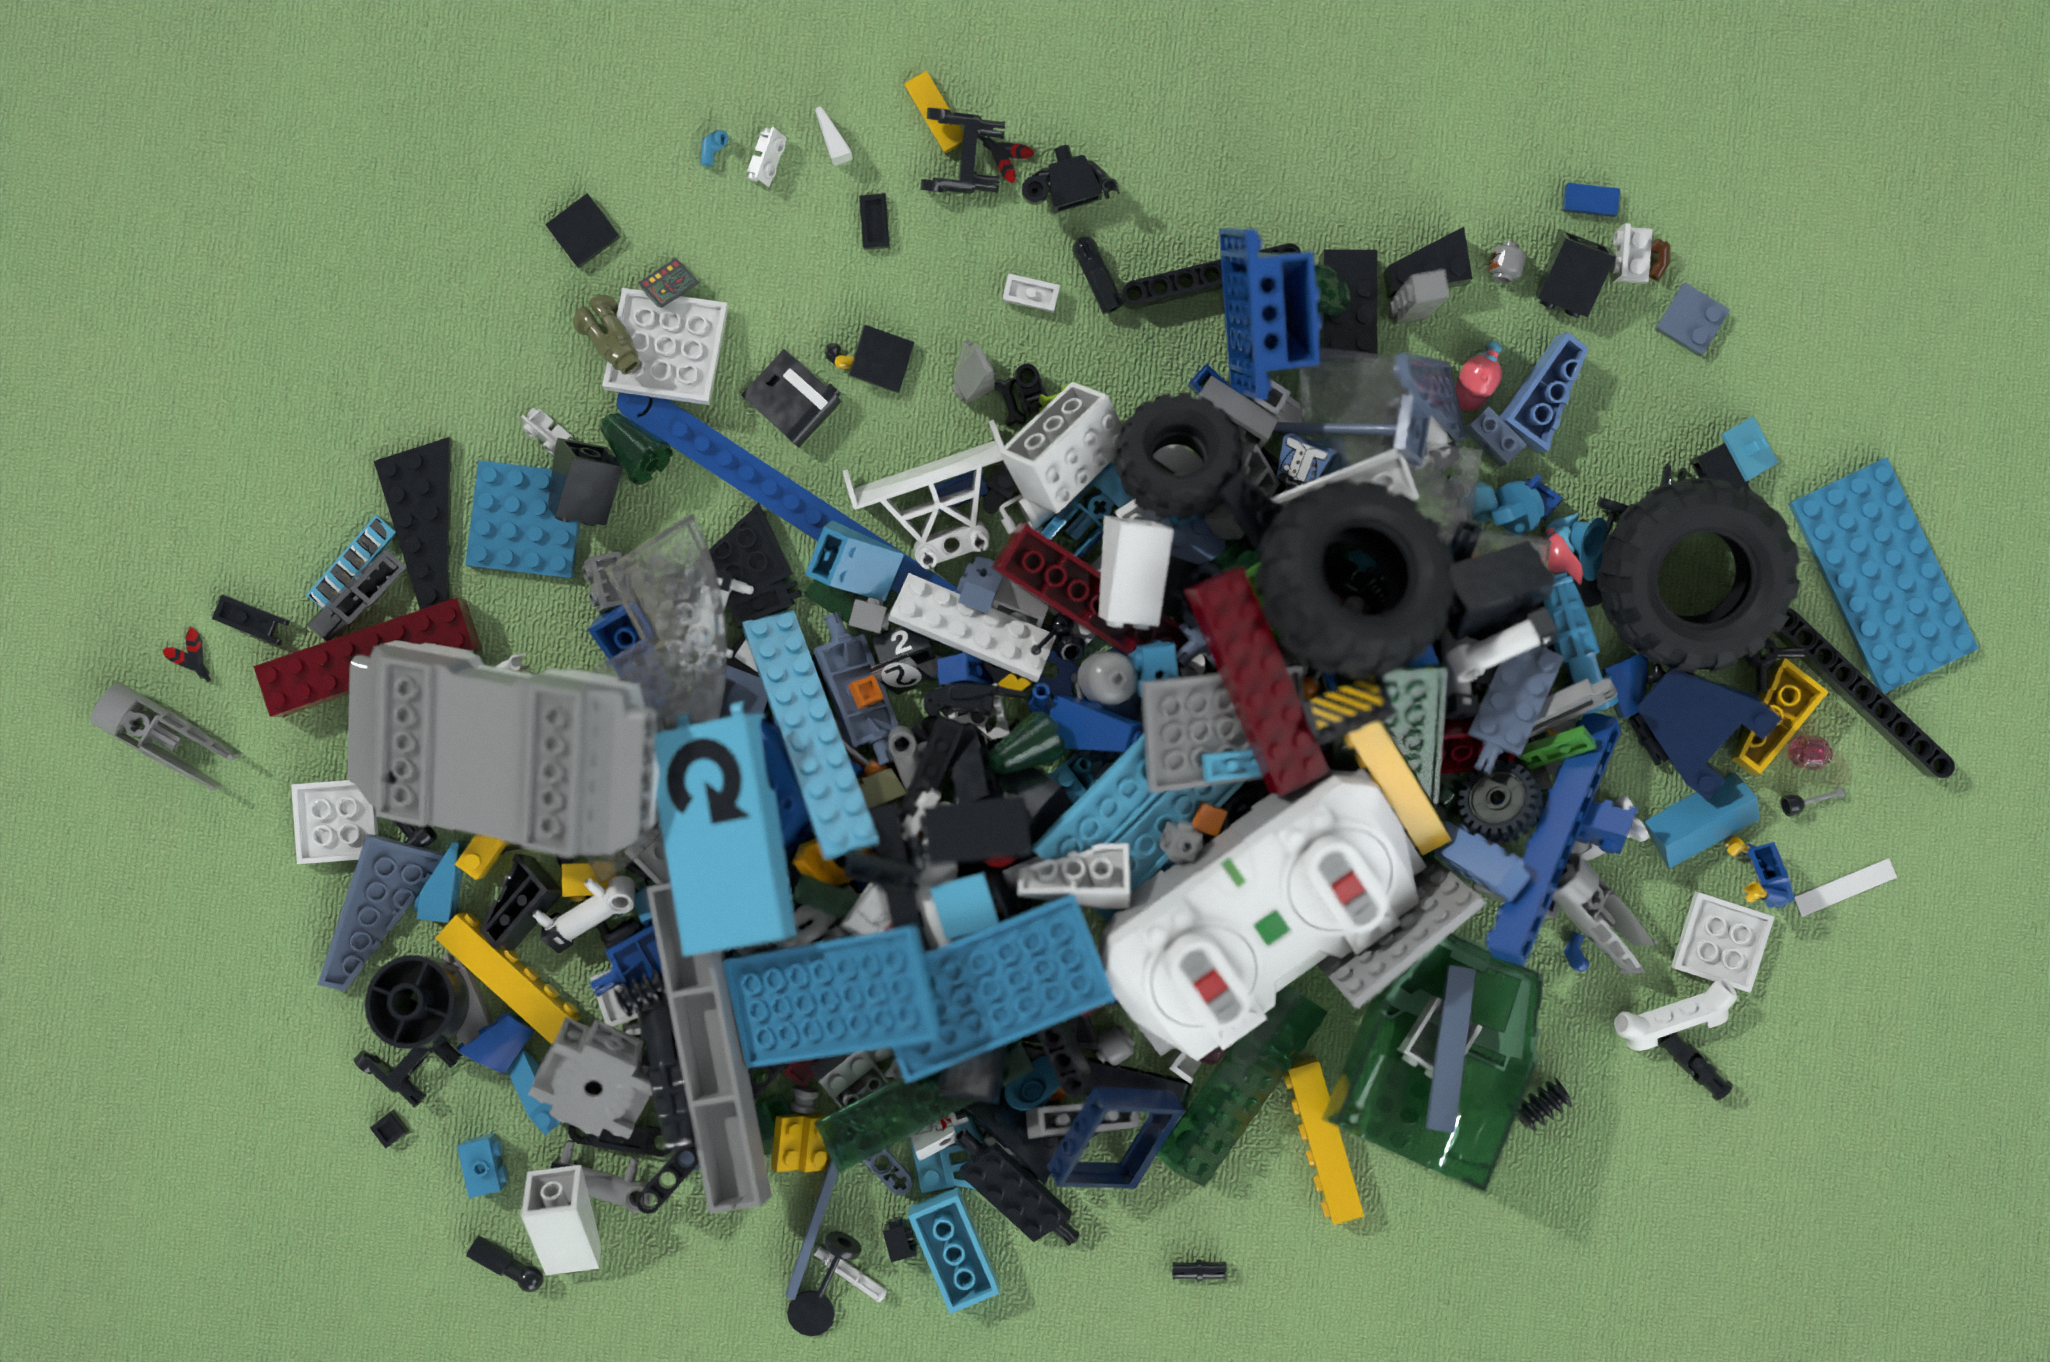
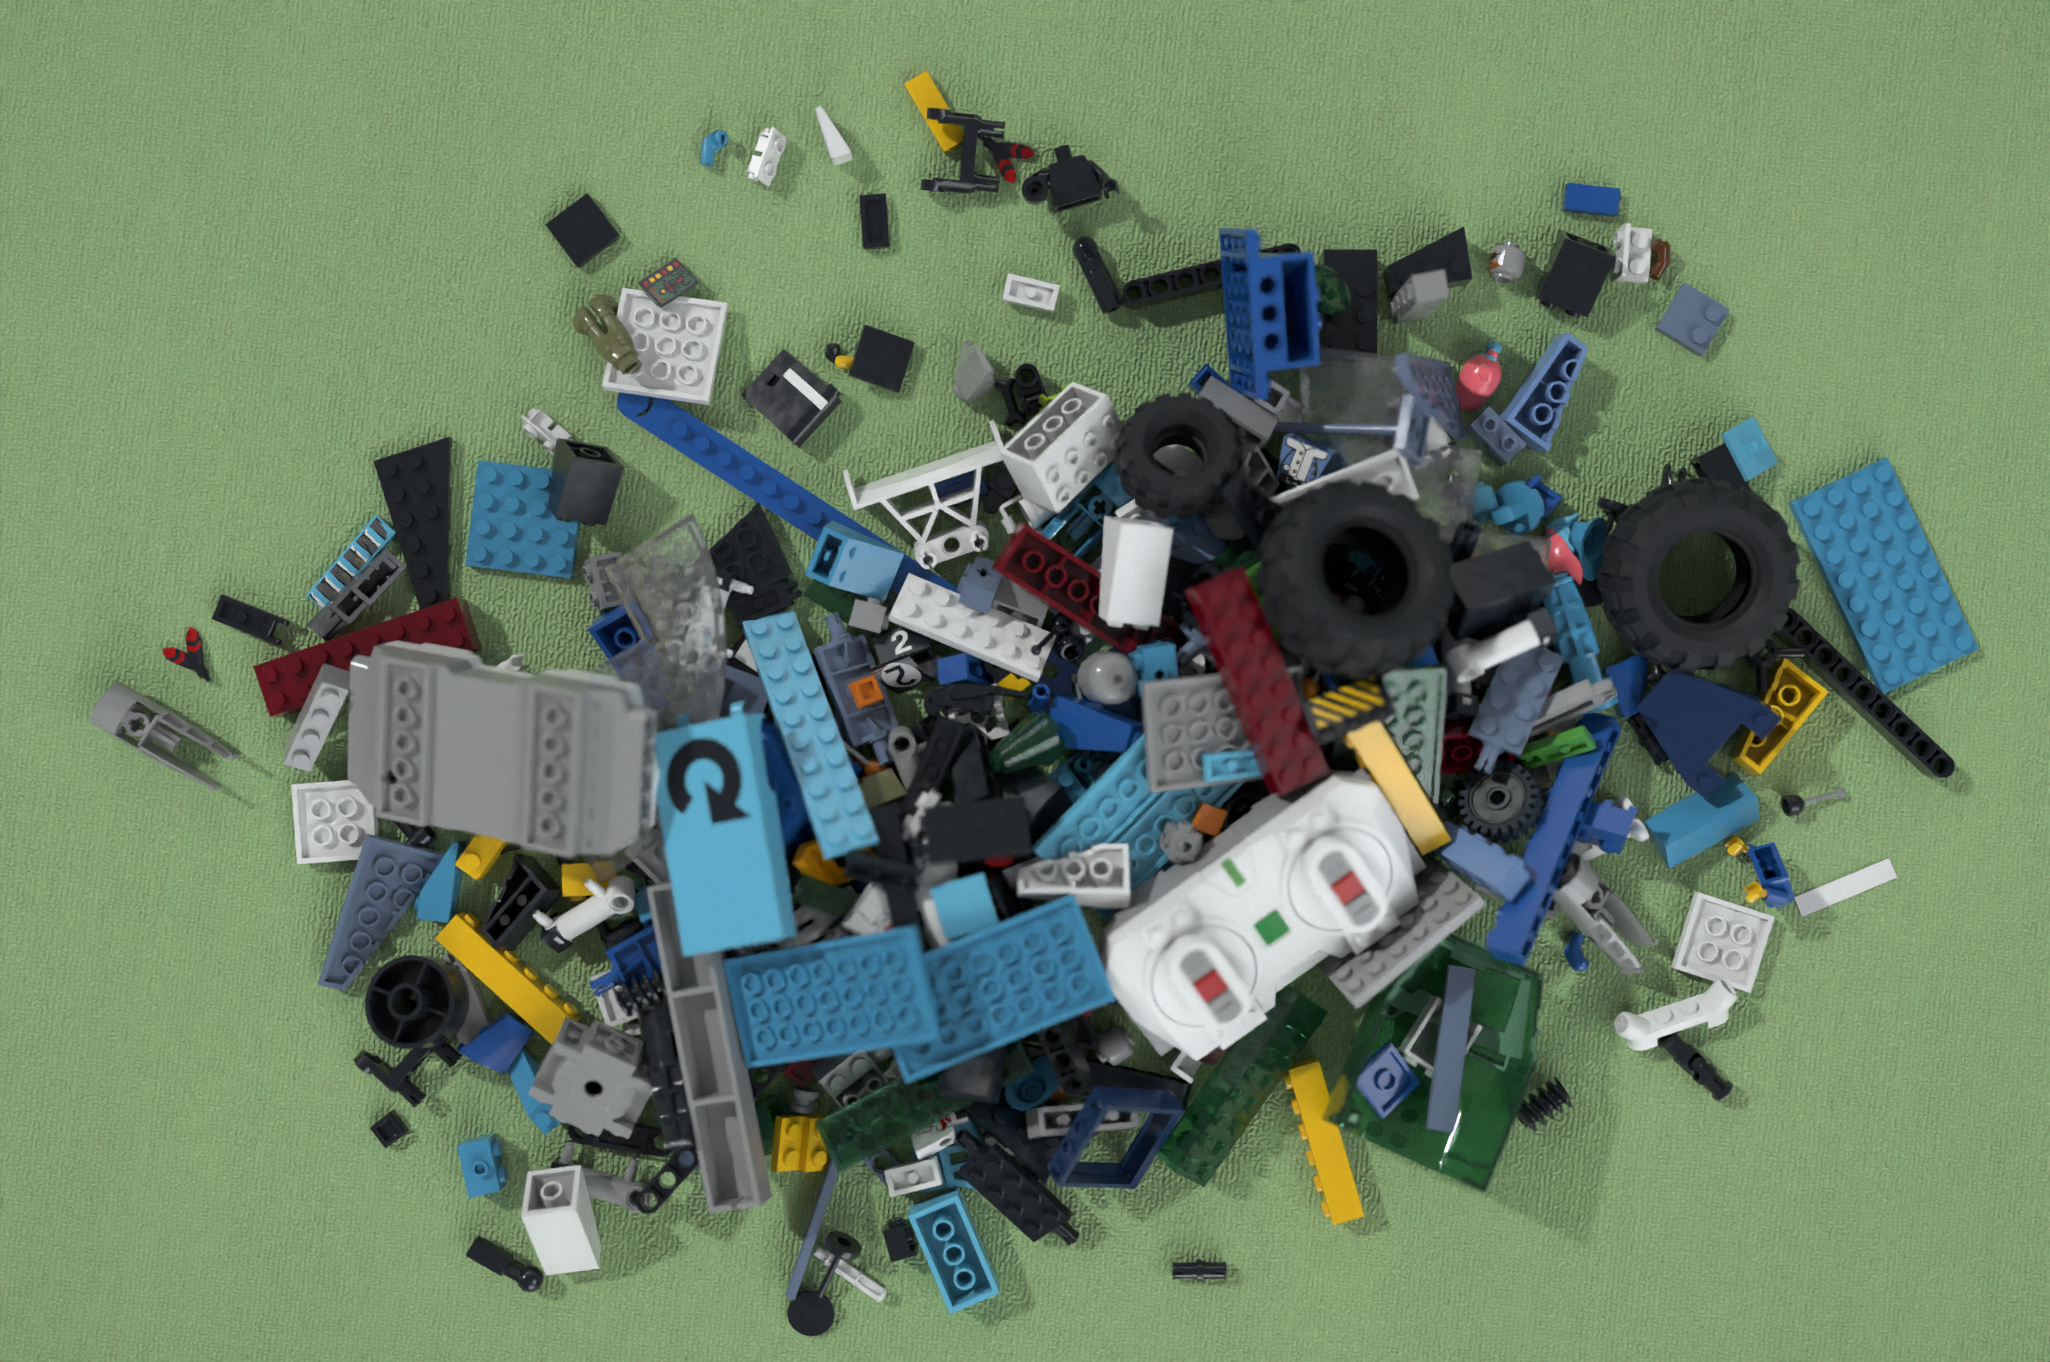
clear green cone [601,413,673,485] -> none
clear pink head [1788,735,1833,771] -> none
none -> light grey brick [283,663,350,772]
none -> white plate [884,1156,944,1197]
none -> blue plate [1349,1041,1421,1119]

